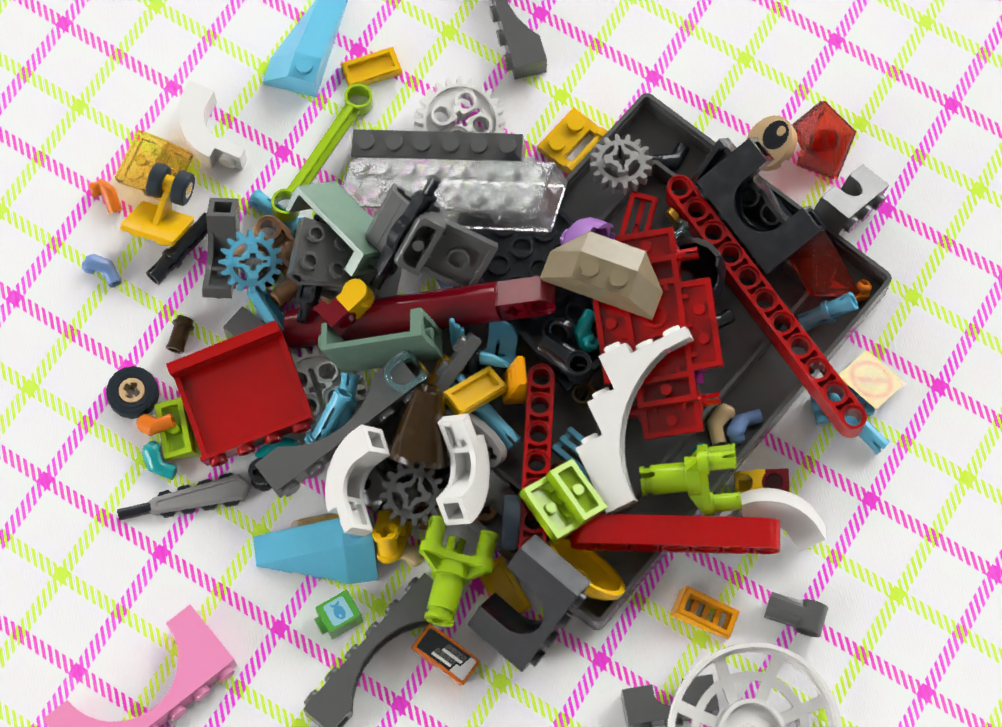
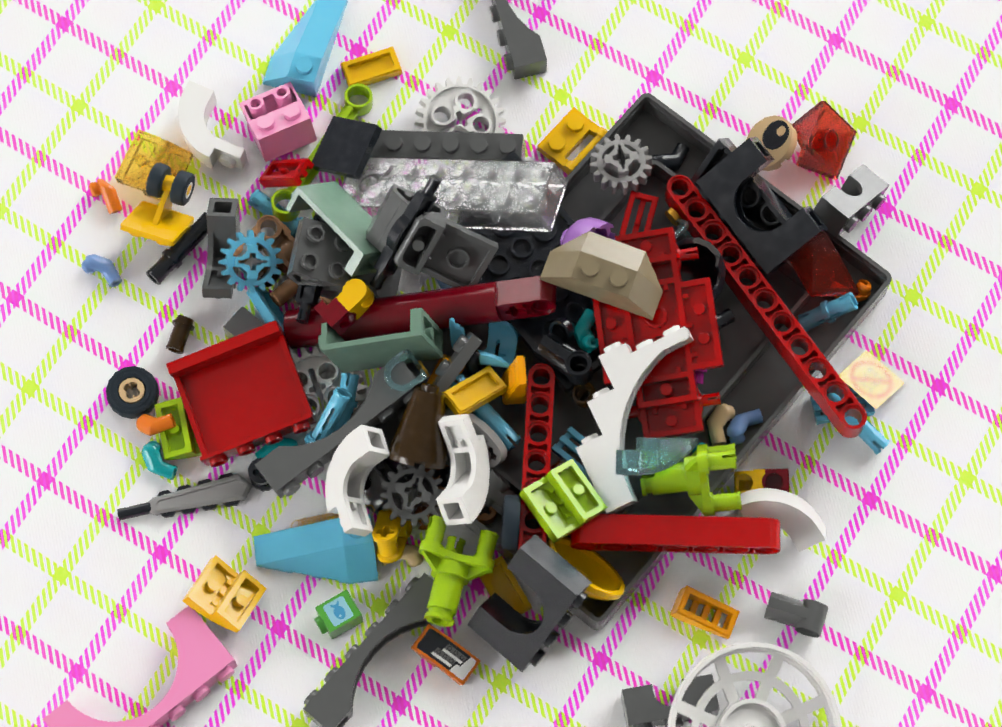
none -> yellow slope [182,555,267,633]
none -> bright pink slope [239,82,317,162]
none -> red tile [259,158,314,188]
none -> black tile [312,116,382,180]
none -> clear light blue slope [616,437,698,476]

